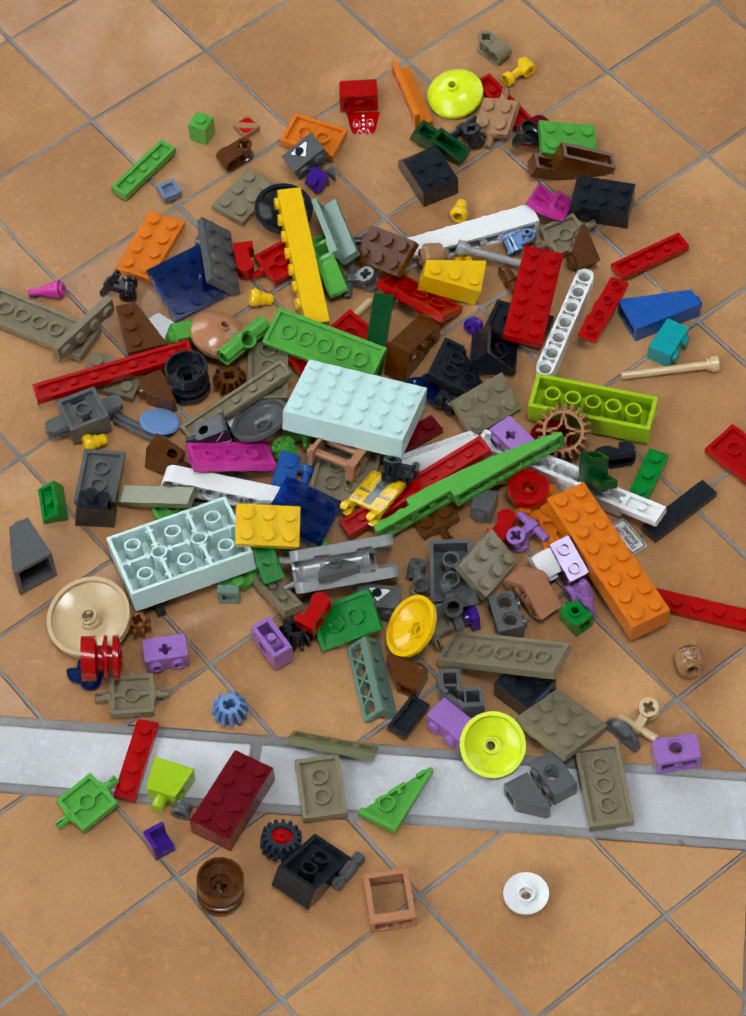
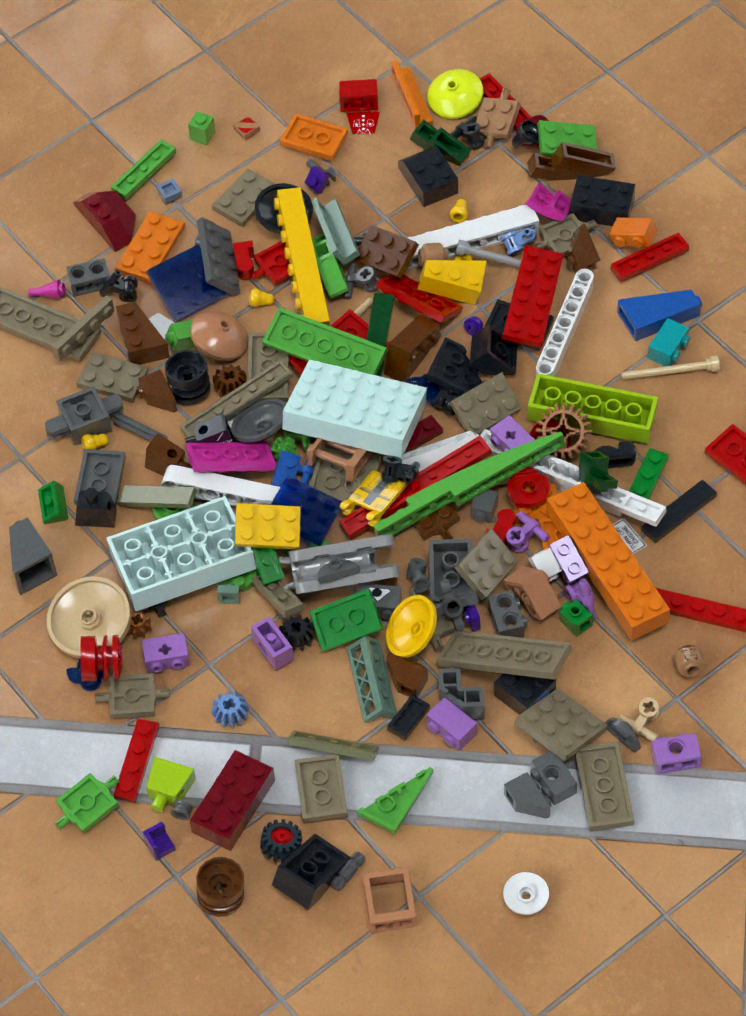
red plate [32,339,192,405] -> none
medium blue piece [140,408,180,435] -> none
reddish brown piece [216,137,254,172] -> none
bright green piece [216,315,270,365] -> none
dark grey brick [281,132,329,179] -> none
red leg [294,592,332,636] -> none
neon yellow dish [459,711,526,778] -> none
dark tan piece [477,30,512,65] -> none
reddish brown pin [498,264,517,296] -> none
yellow leg [501,56,537,87] -> none
red bracket [578,277,629,343] -> none
none -> dark grey brick [66,258,110,297]
none -> dark red wedge [73,191,136,252]
none -> orange brick [609,217,657,248]

